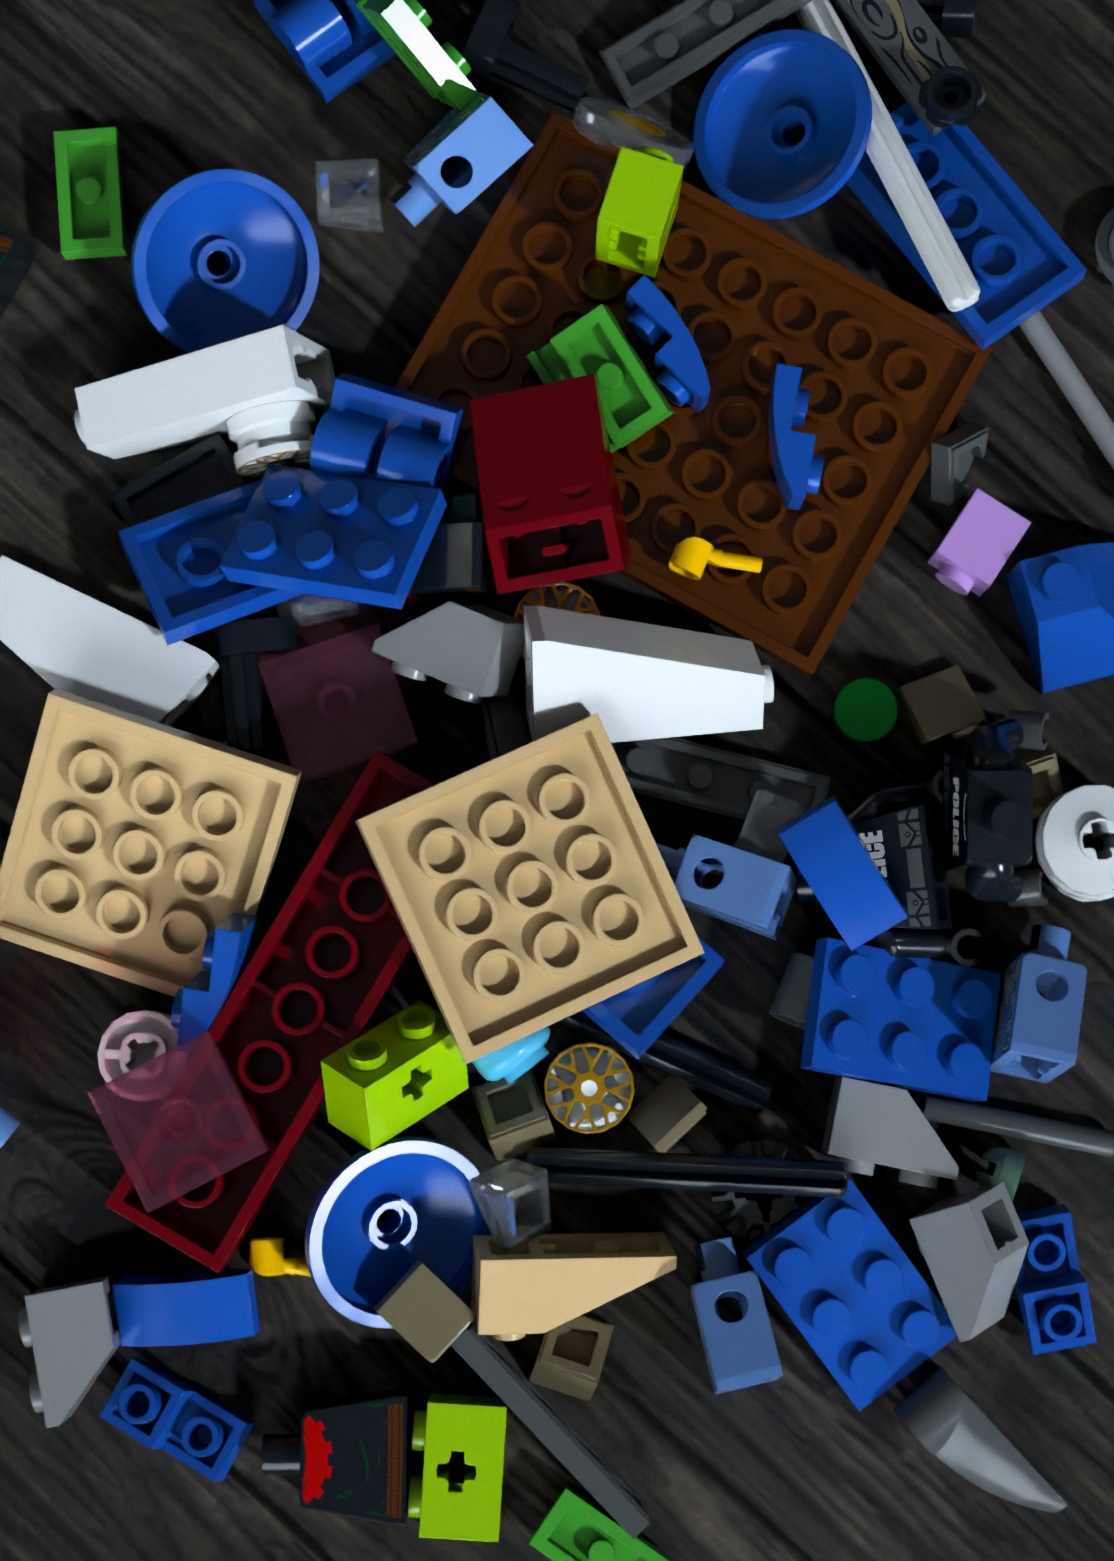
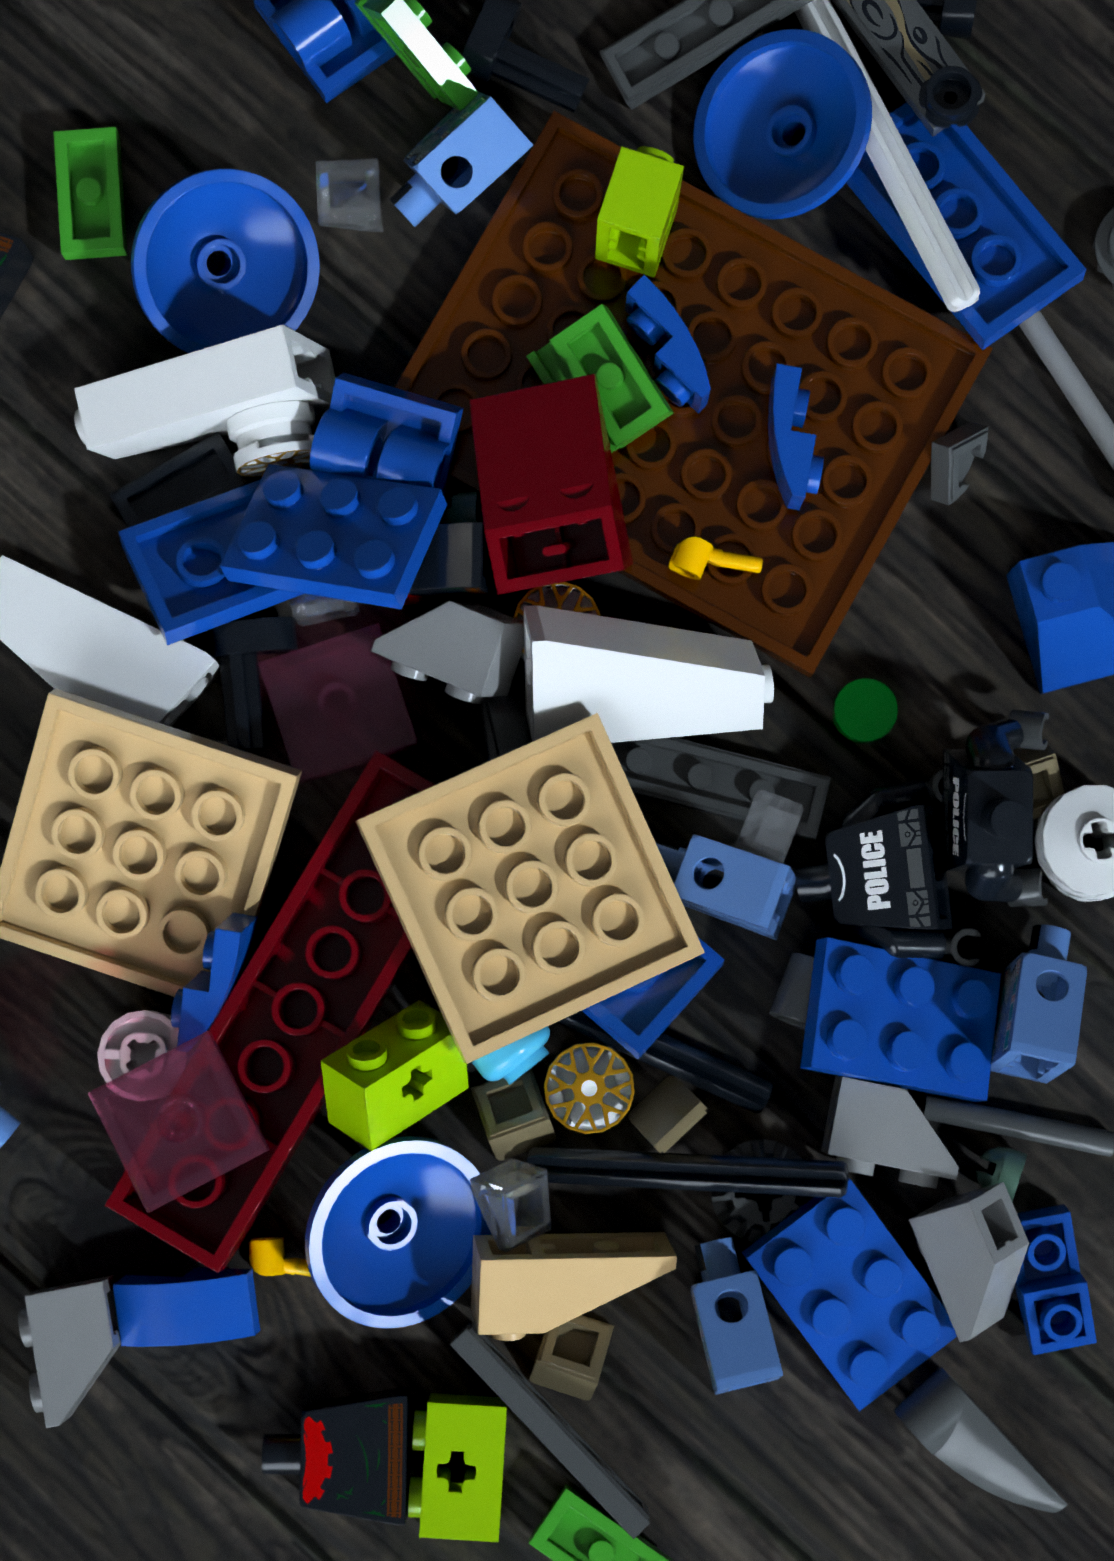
blue slope [99,1358,255,1482] -> none
dark tan slope [373,1259,475,1363] -> none
clear tile [572,97,695,168] -> none
blue slope [777,796,908,951] -> none
dark tan slope [898,665,986,746] -> none
lavender brick [927,488,1032,597] -> none

